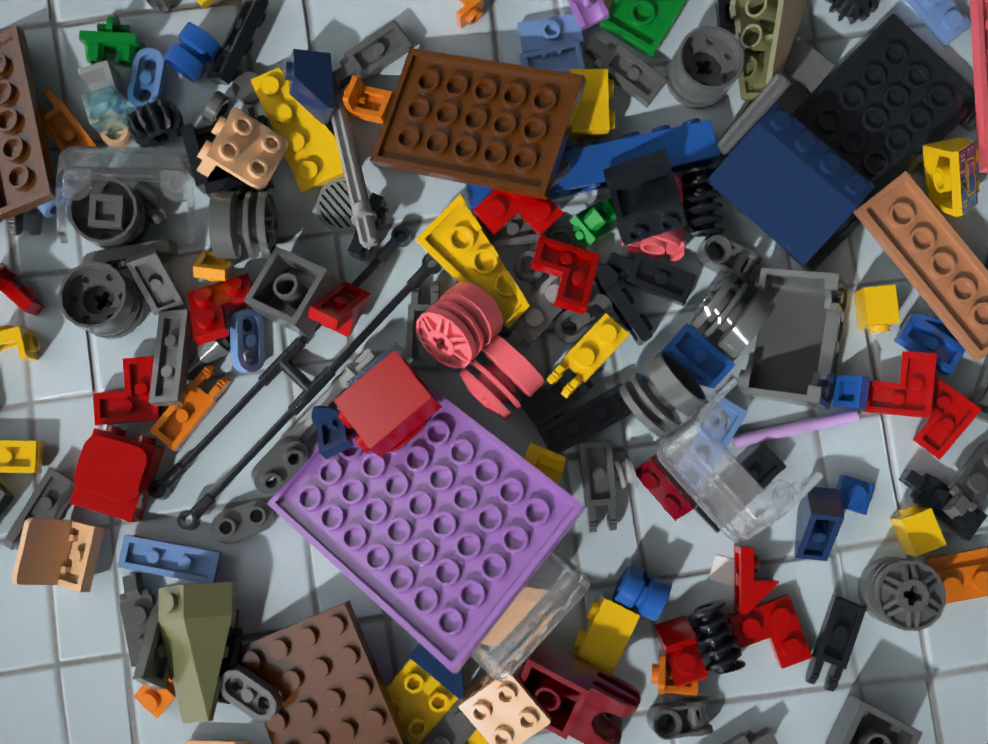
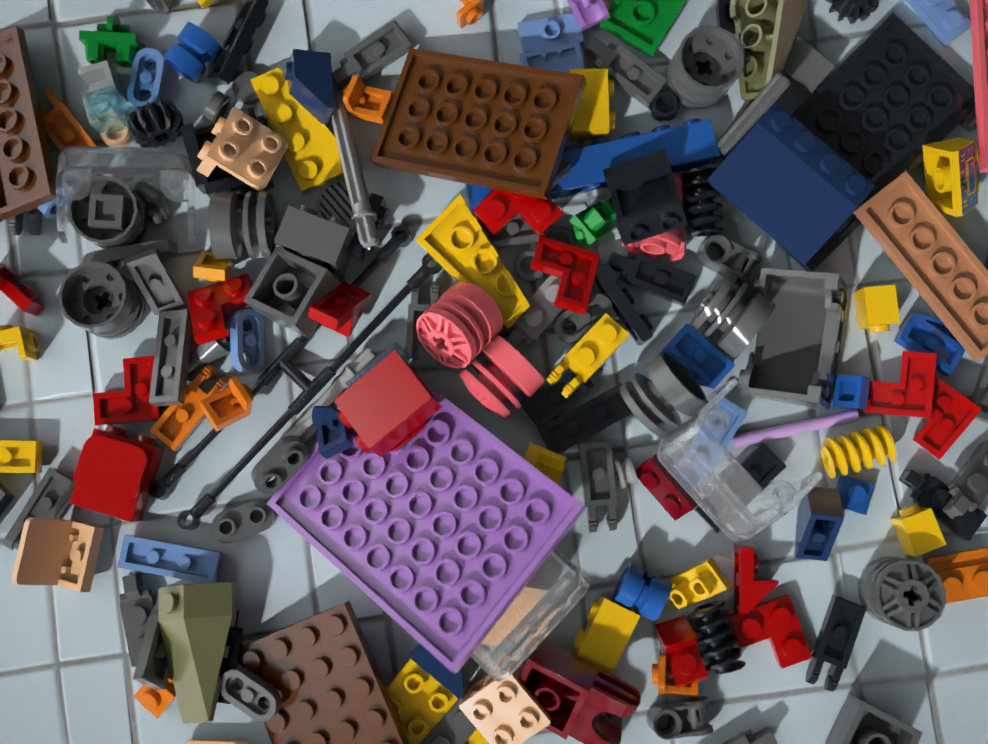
none -> orange bracket [200,376,254,432]
none -> dark grey brick [274,205,354,276]
none -> black plate [648,91,679,122]
none -> yellow hips [668,557,731,609]
none -> yellow piece [821,425,897,479]

